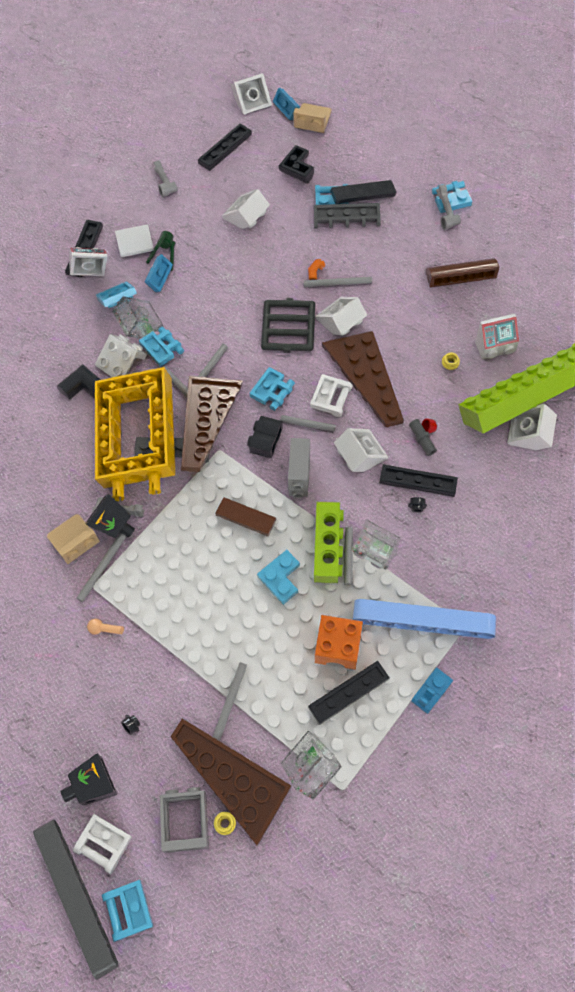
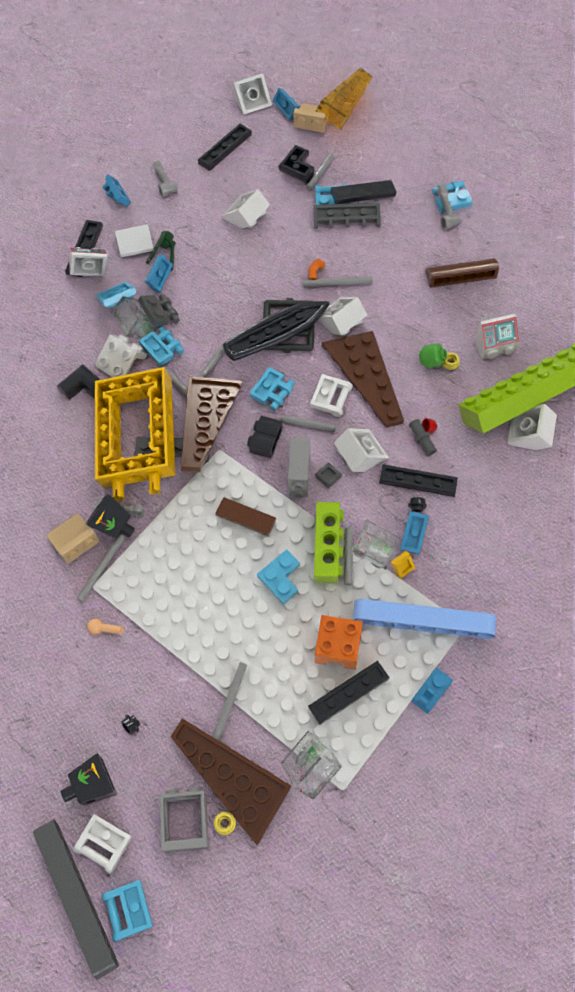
none -> dark azure plate [102,174,131,206]
none -> dark grey plate [138,294,180,326]
none -> black piece [223,301,330,361]
none -> light grey bar [306,153,334,191]
none -> clear yellow wedge [315,68,373,129]
none -> dark grey tile [315,462,342,489]
none -> yellow tile [390,551,416,579]
none -> dark azure plate [400,511,429,554]
none -> bright green head [419,344,447,368]

